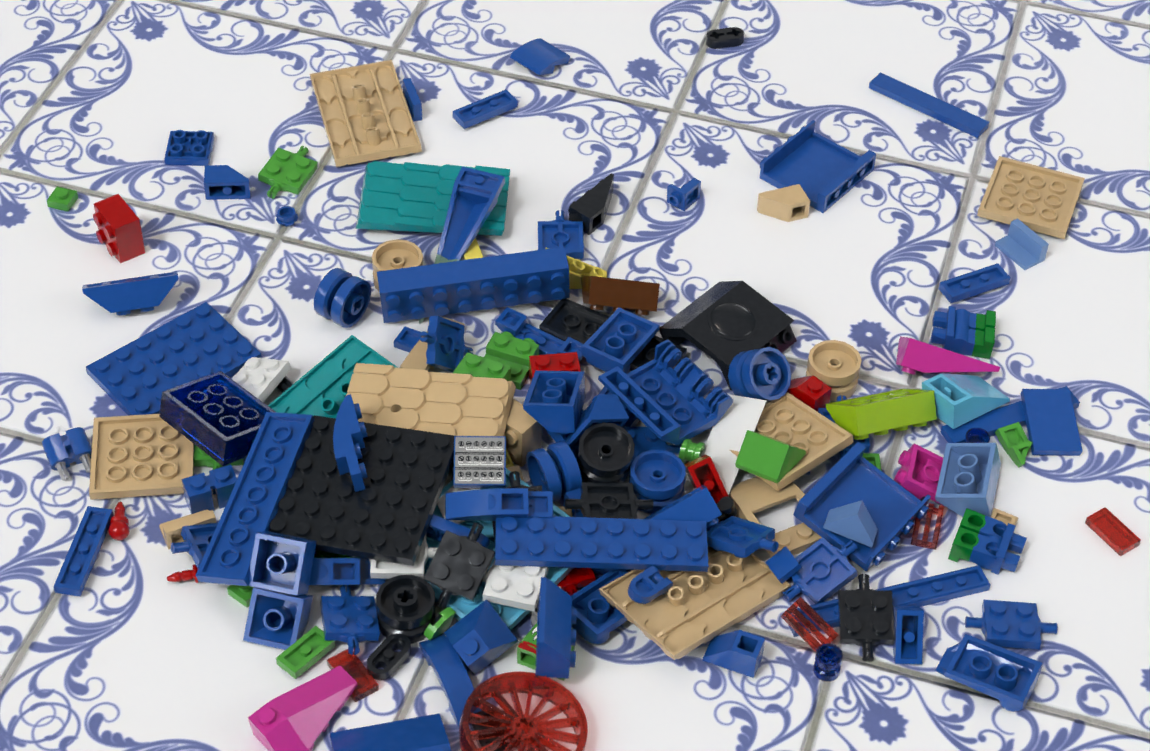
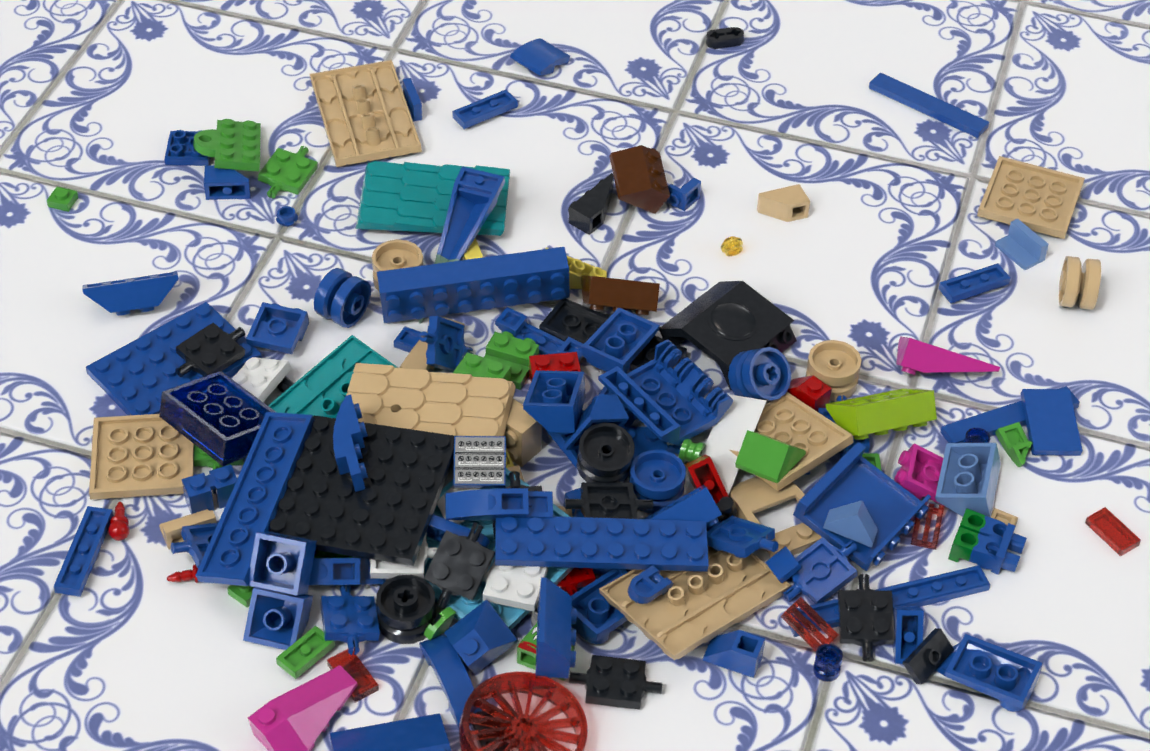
blue piece [42,425,92,481] -> none
red brick [93,194,145,263] -> none
black plate [367,633,411,680] -> none
blue wheel [526,441,582,502] -> none
blue plate [538,210,584,259] -> none
blue panel [760,120,876,213] -> none
medium azure slope [922,373,1010,429] -> none
blue hips [931,306,996,359] -> none
blue plate [965,599,1058,650] -> none
none -> black plate [175,322,245,380]
none -> bright green plate [193,119,261,172]
none -> blue plate [246,302,309,354]
none -> black plate [569,655,663,710]
none -> reddish brown slope [609,145,670,214]
none -> clear yellow plate [721,236,743,257]
none -> black plate [903,628,954,684]
none -> tan wheel [1059,256,1101,310]

